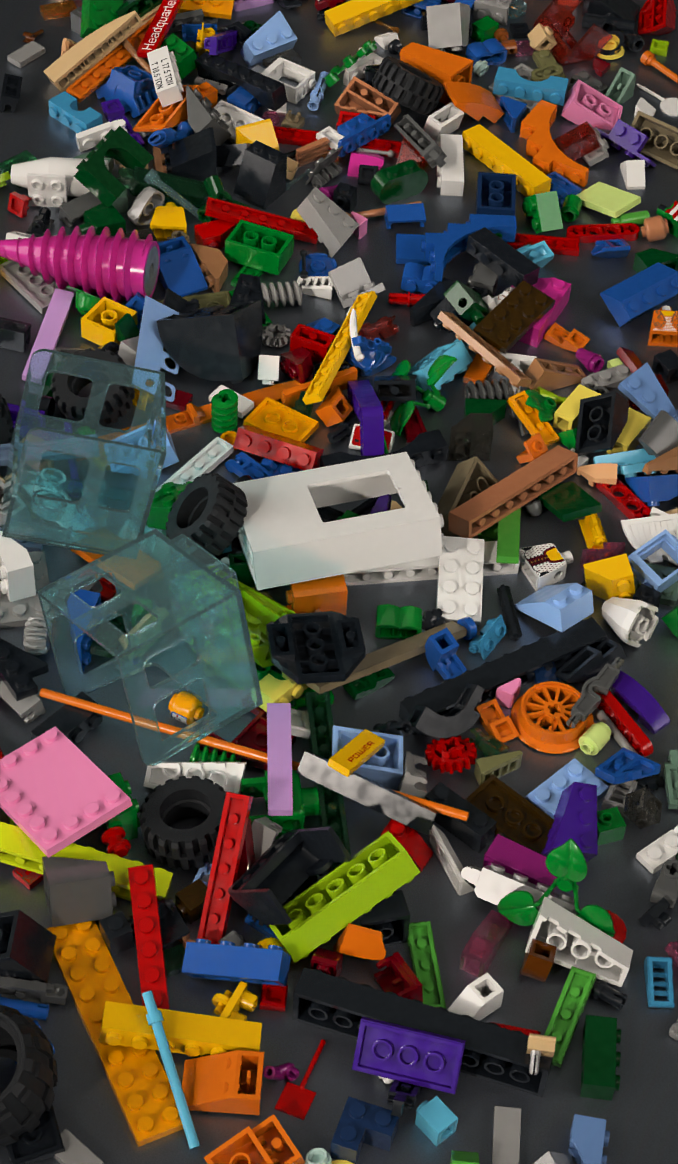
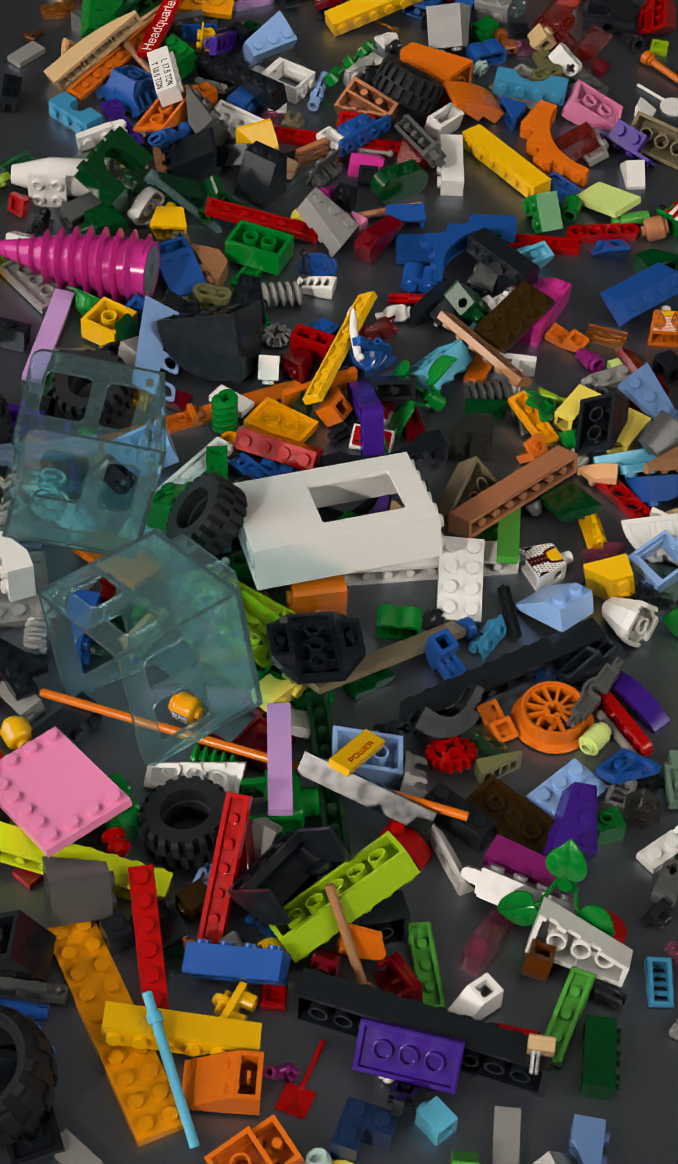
red slope [194,219,237,250] -> none
light grey bracket [328,257,386,308] -> none
dark blue brick [476,172,516,216] -> none
bright pink slope [495,678,522,709] -> none
medium nougat slope [524,358,587,391] -> none
piece [593,31,625,60] -> none
sand green slope [605,67,637,105] -> none
none -> yellow head [0,716,33,751]
none -> black piece [93,453,135,495]
none -> olive plate [193,283,232,306]
none -> green slope [206,445,228,480]
none -> medium nougat piece [325,883,375,989]
none -> dark red slope [353,215,404,265]
none -> white plant [375,304,411,324]
none -> white piece [548,43,582,77]
none -> clear orange tile [585,323,628,349]

